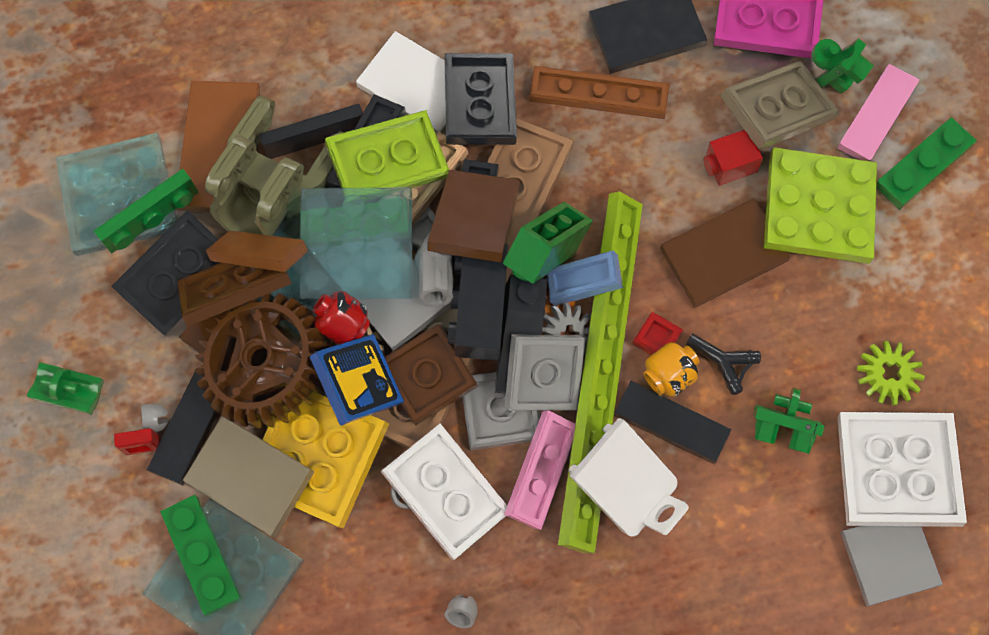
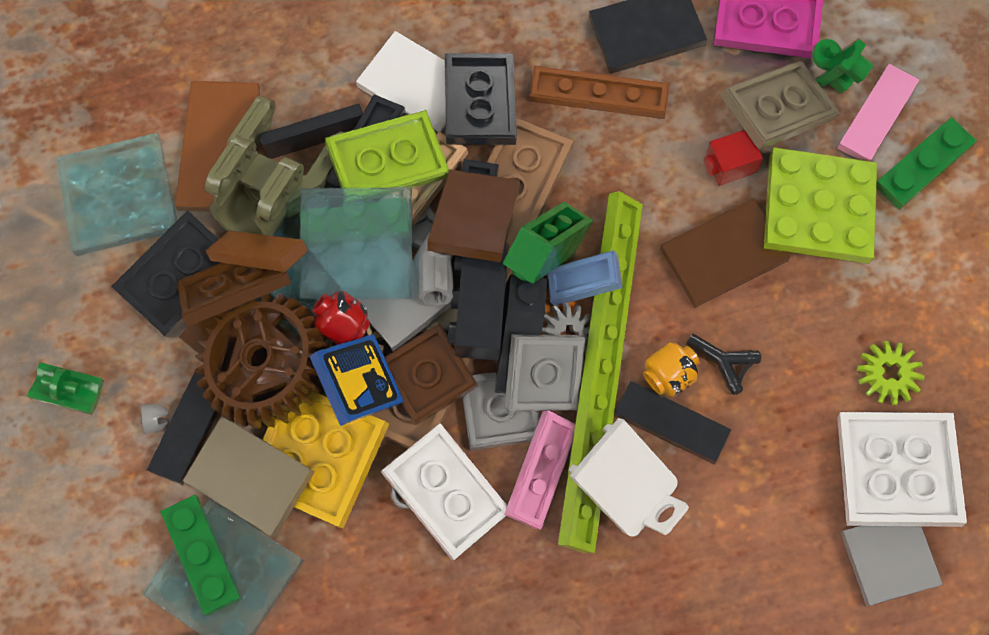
green plate [93,169,199,254] -> none
red tile [114,428,161,455] -> none
light grey hinge [445,594,478,628] -> none
red tile [633,311,683,355] -> none
green hips [753,387,825,454] -> none

